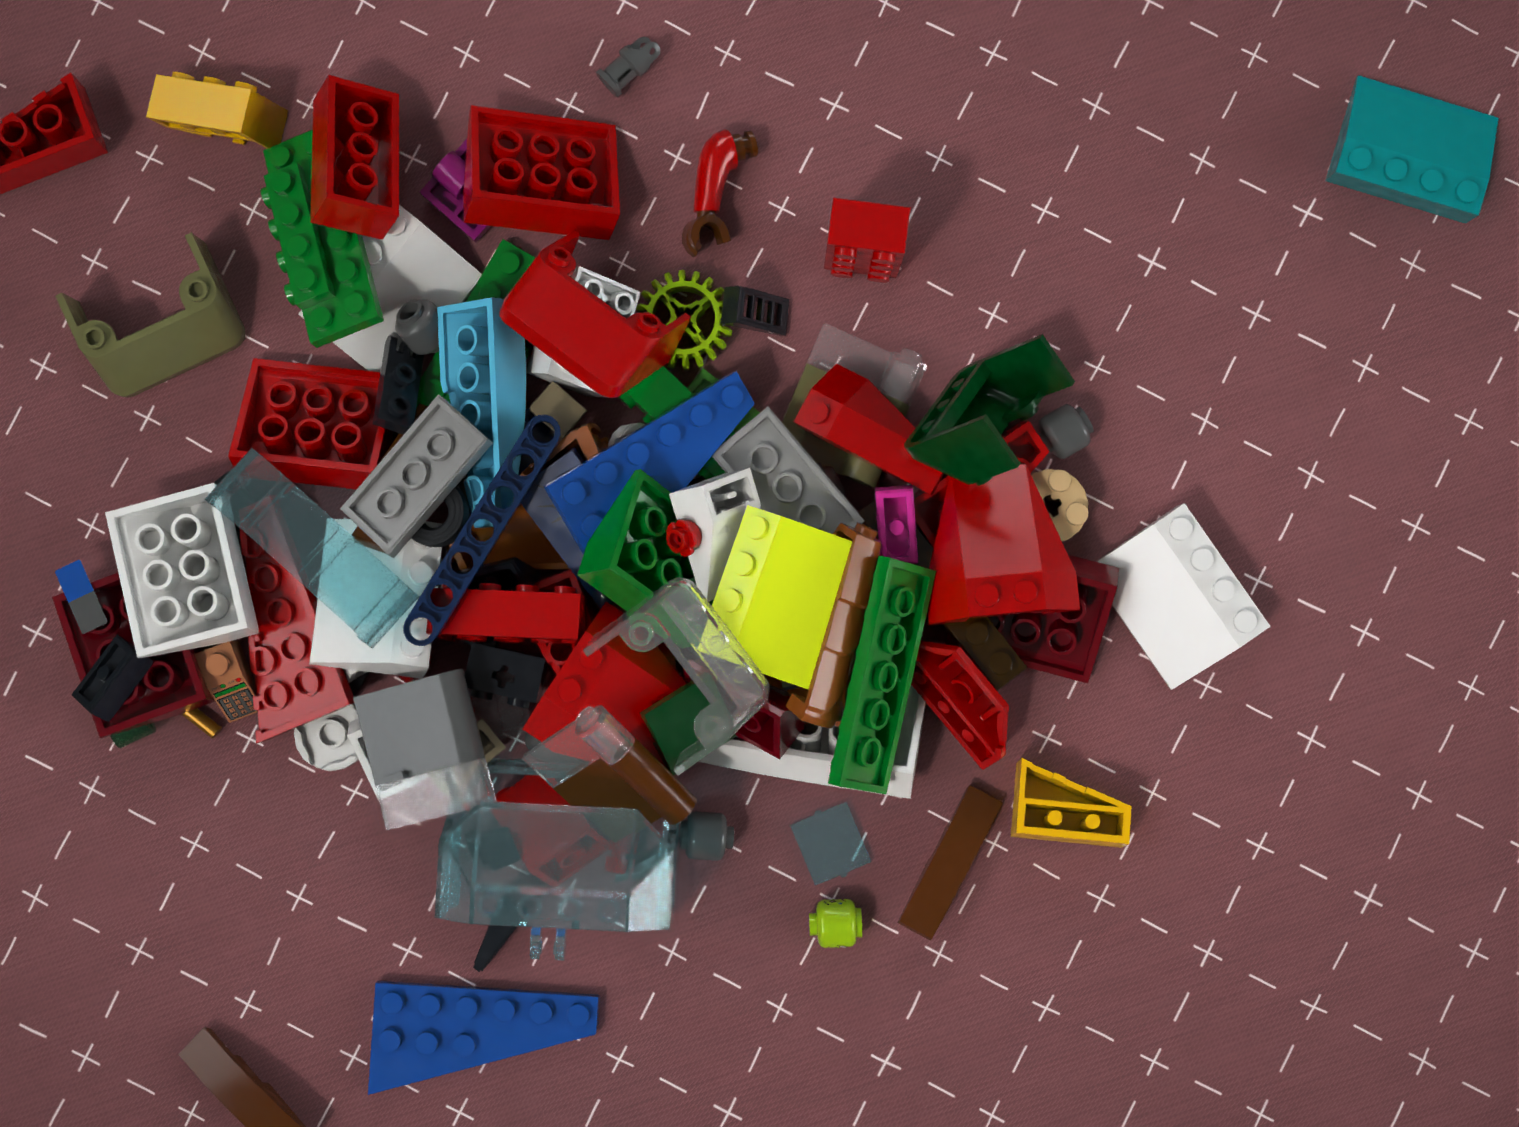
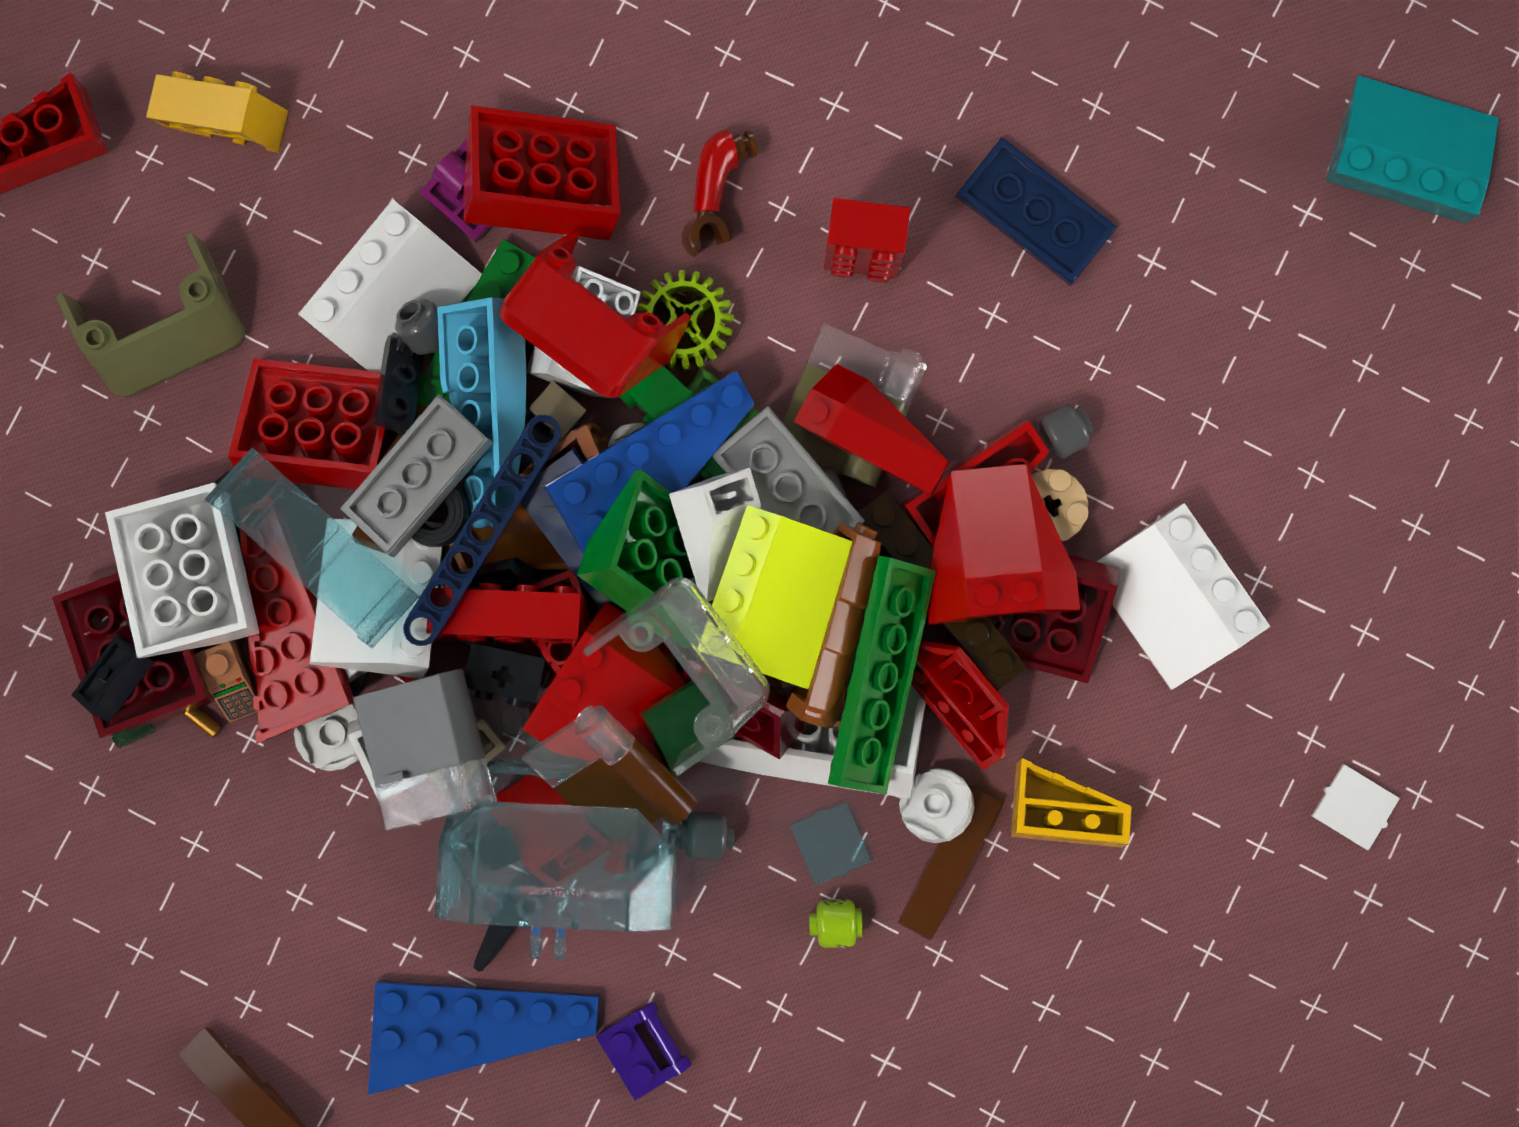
sticker [55,560,108,634] -> none
green plate [260,130,384,348] -> none
red brick [311,75,399,240] -> none
dark grey piece [596,37,660,98] -> none
red plate [666,519,702,557] -> none
black slope [721,285,790,336] -> none
dark pink slope [875,485,918,564] -> none
dark green windscreen [904,334,1075,486] -> none
none -> dark purple plate [596,1001,692,1101]
none -> white tile [899,768,975,843]
none -> dark blue tile [955,137,1117,286]
none -> white piece [1311,764,1400,851]

